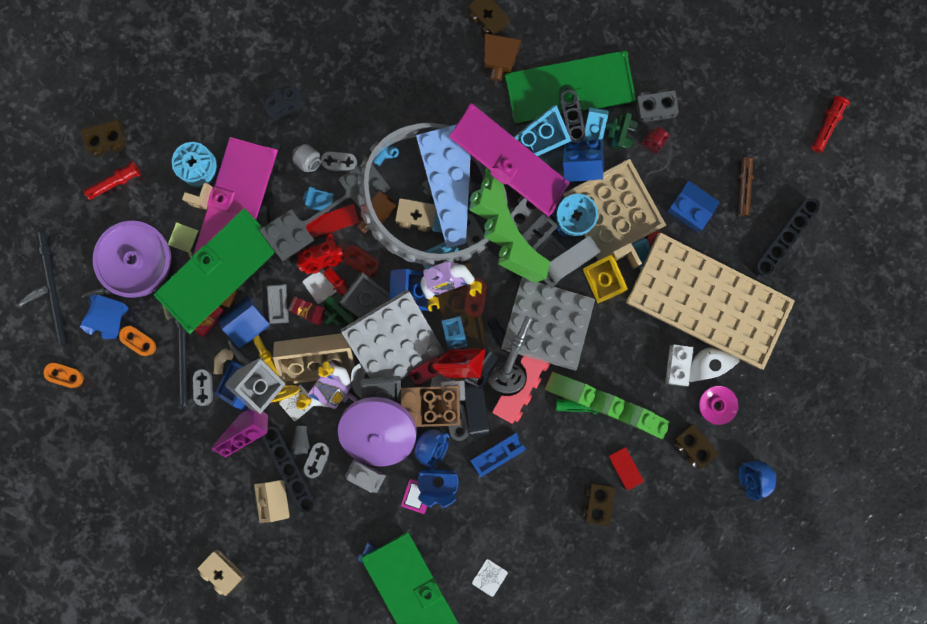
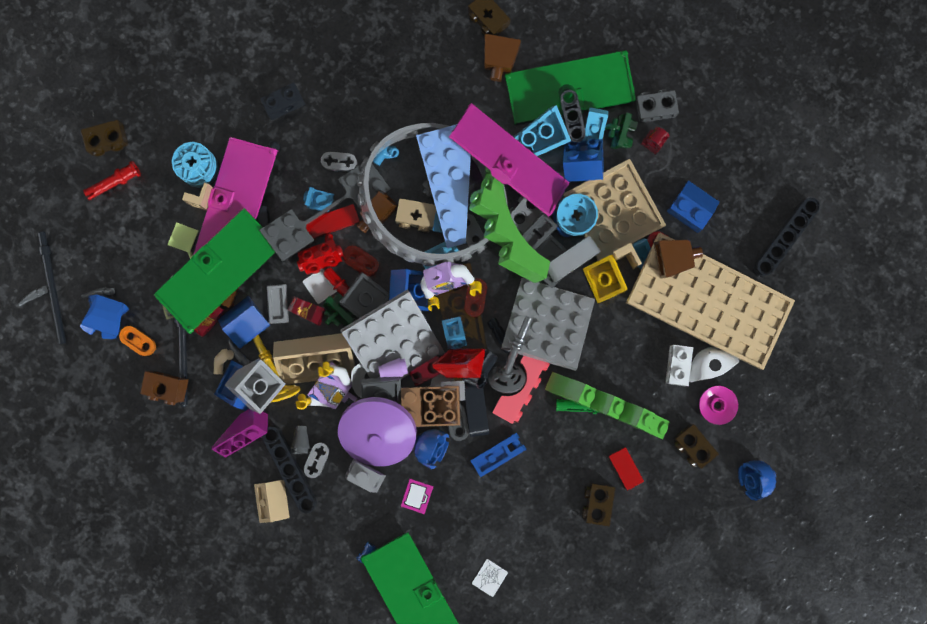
orange plate [44,363,83,388] -> none
medium lavender dish [93,221,171,298] -> none
light grey beam [193,369,213,406] -> none
tan brick [198,549,245,596] -> none
white sticker [279,385,313,421] -> none
light grey head [292,144,321,172] -> none
blue piece [418,469,459,508] -> none
reddish brown pin [738,157,754,216] -> none
red pin [811,95,850,153] -> none
none -> reddish brown brick [140,371,189,405]
none -> lavender cone [378,358,408,377]
none -> reddish brown torso [653,240,703,279]

